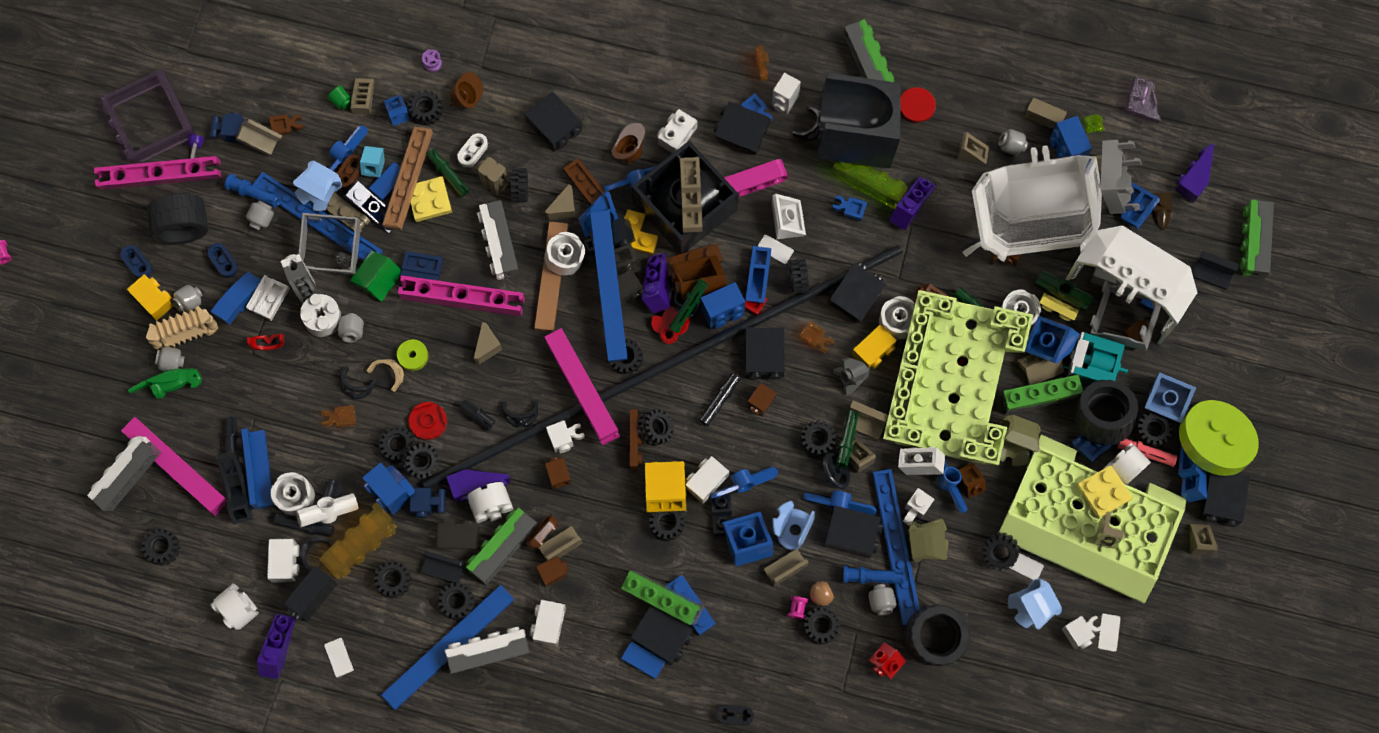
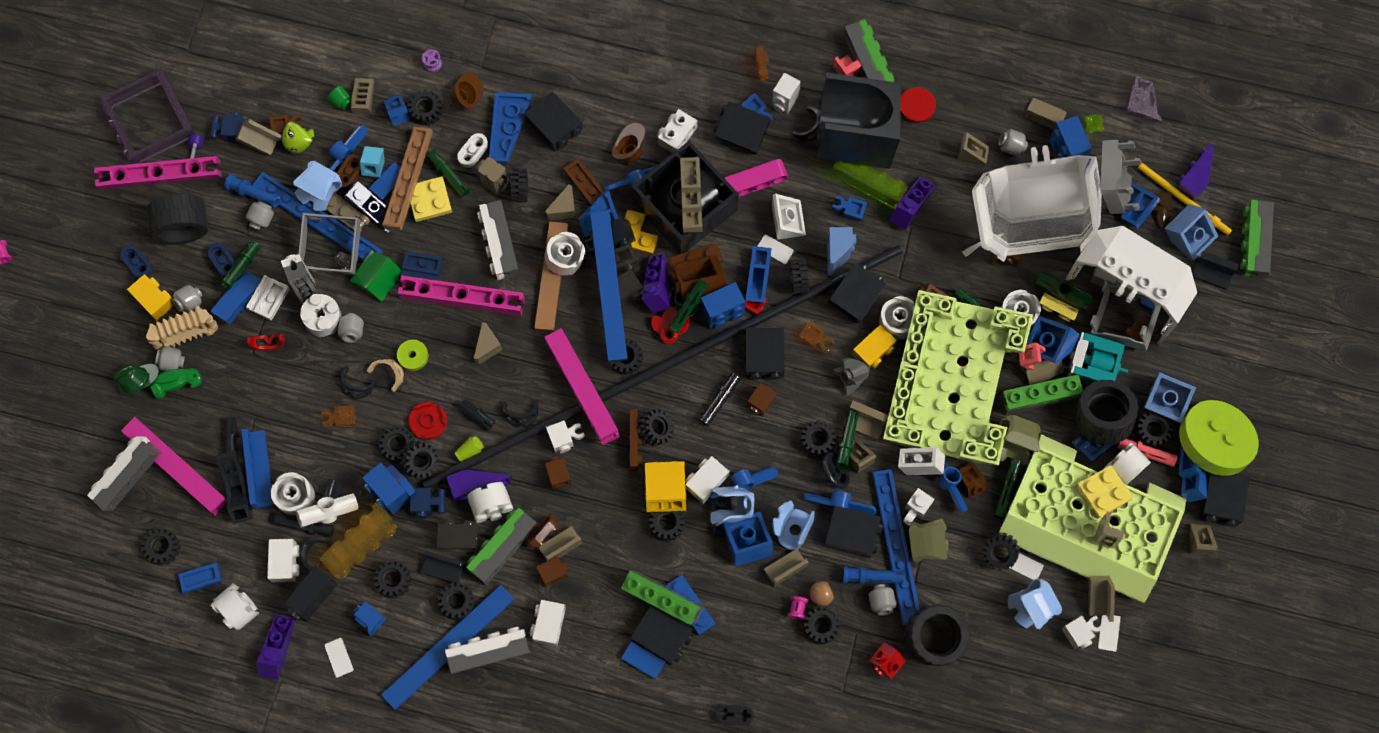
none -> dark green piece [113,364,159,395]
none -> blue tile [178,563,222,594]
none -> dark green pin [220,241,261,290]
none -> lime piece [282,121,314,154]
none -> blue window [353,602,386,637]
none -> lime cone [454,435,484,462]
none -> blue wing [489,92,533,164]
none -> light blue piece [711,487,754,526]
none -> medium blue slope [827,227,856,276]
none -> coral panel [833,56,862,76]
none -> dark green pin [993,459,1023,518]
none -> coral panel [1019,342,1046,370]
none -> dark tan panel [1088,576,1115,622]
none -> yellow bar [1137,163,1232,236]
none -> medium blue slope [1164,204,1218,261]

